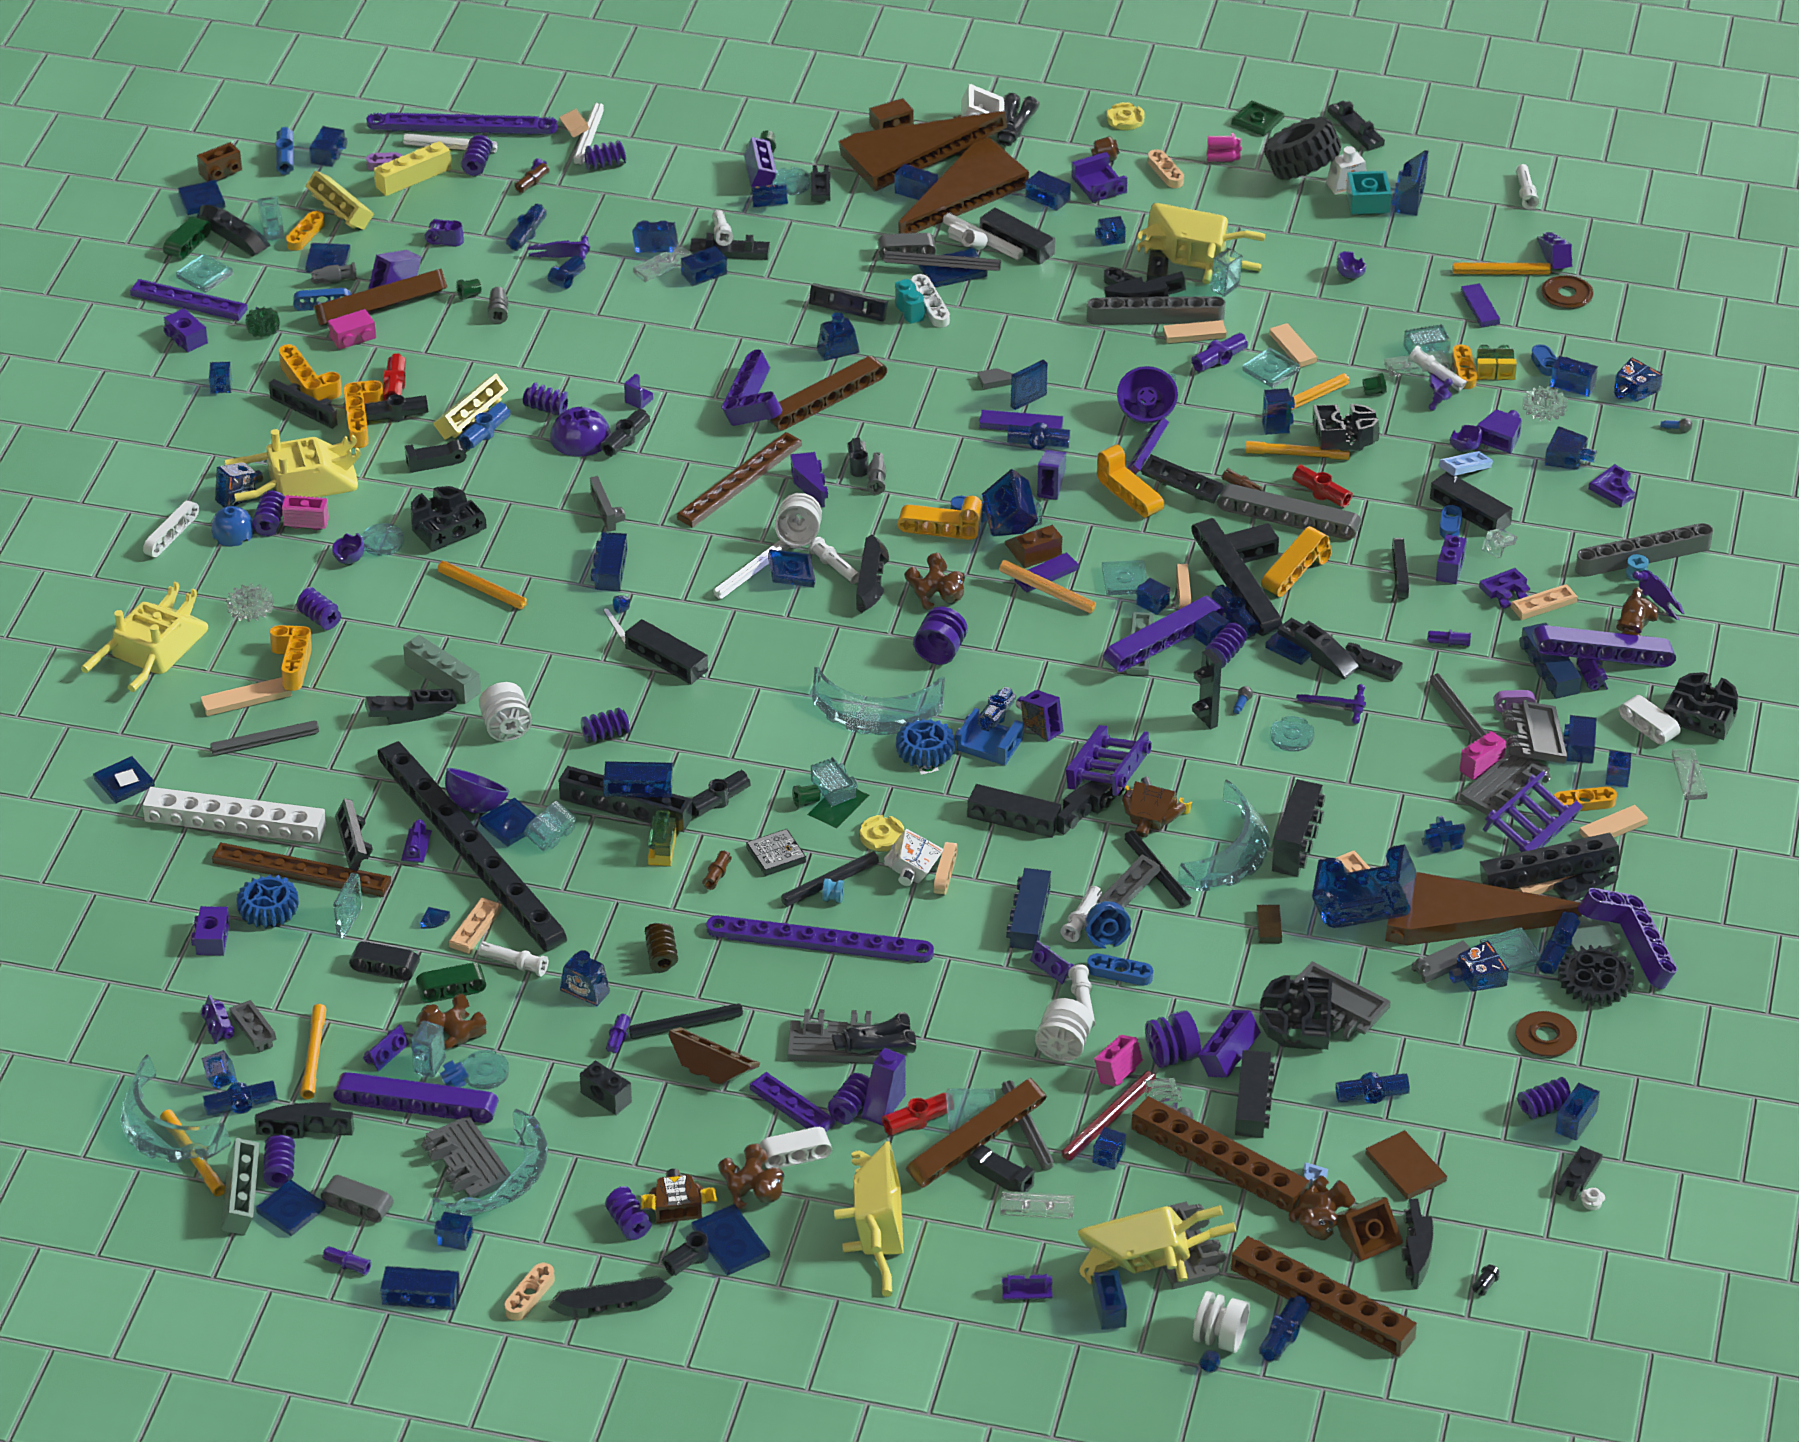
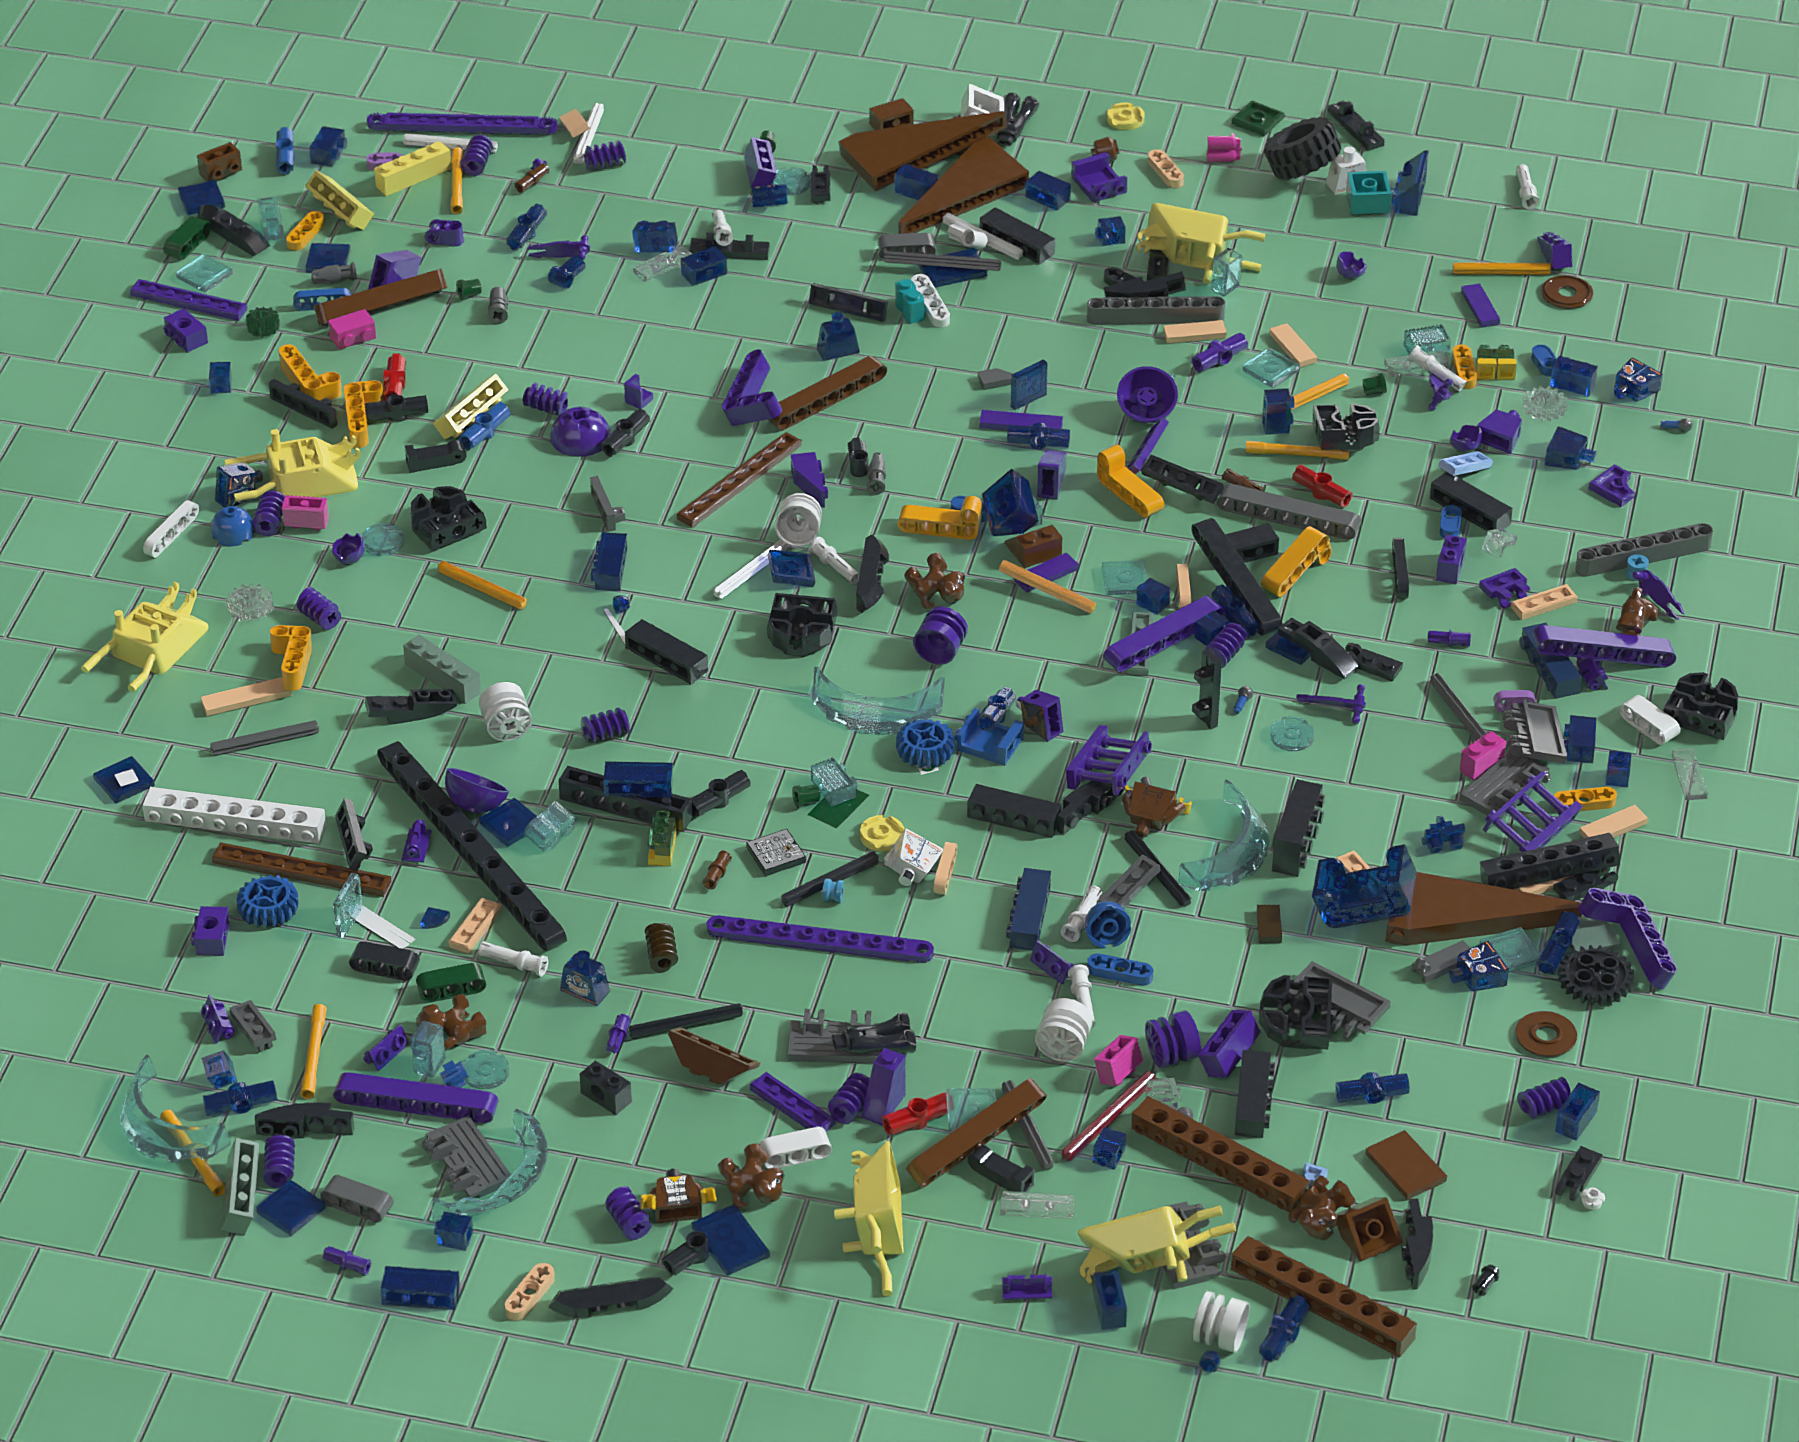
none -> white sticker [342,902,416,949]
none -> light orange piece [451,147,463,214]
none -> black connector [767,593,837,656]

